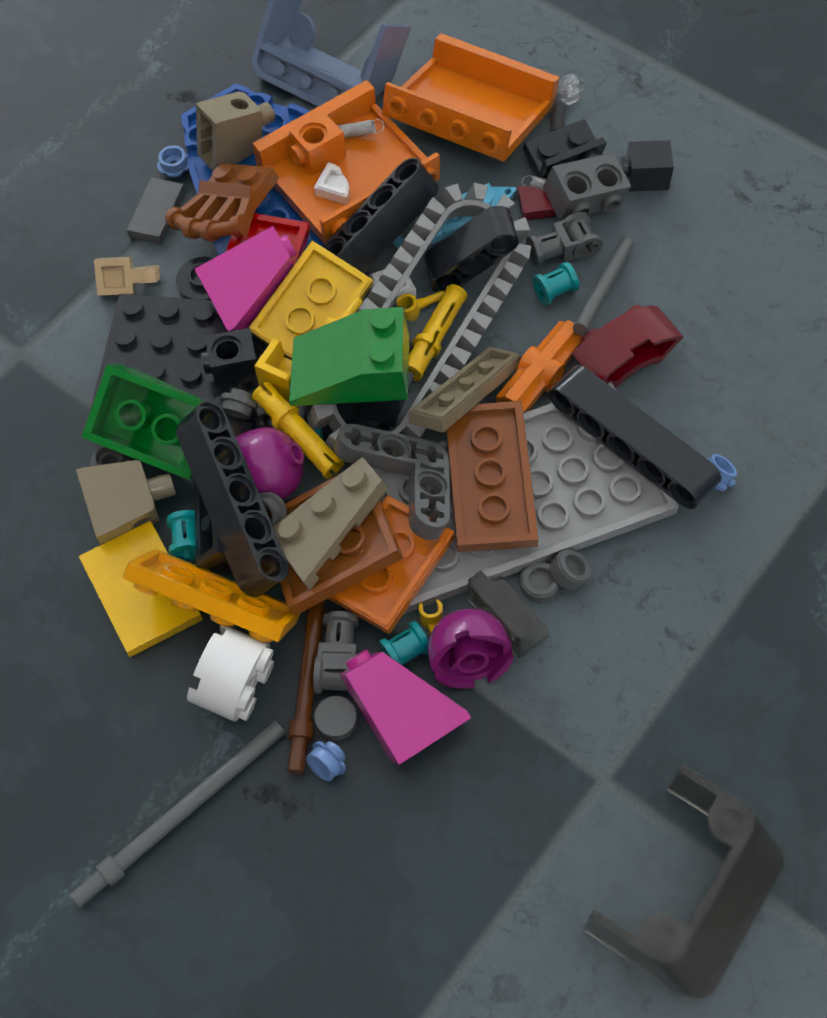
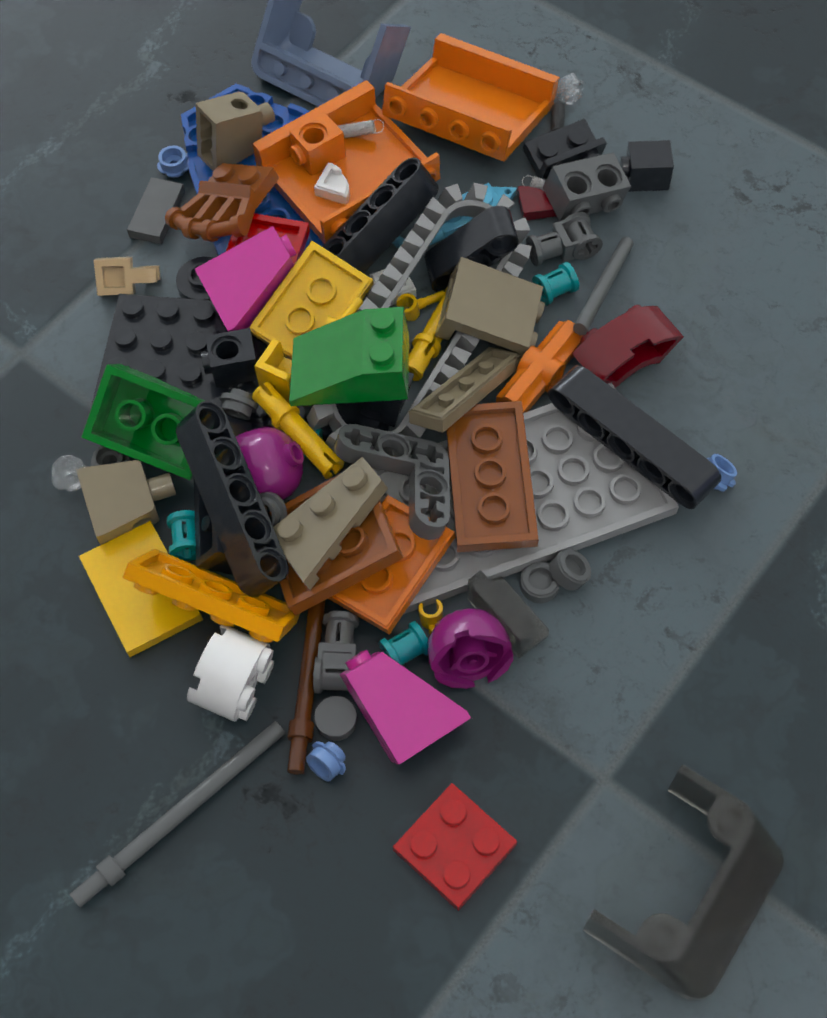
none -> clear plate [51,455,87,492]
none -> red plate [393,783,517,911]
none -> dark tan panel [435,257,545,358]

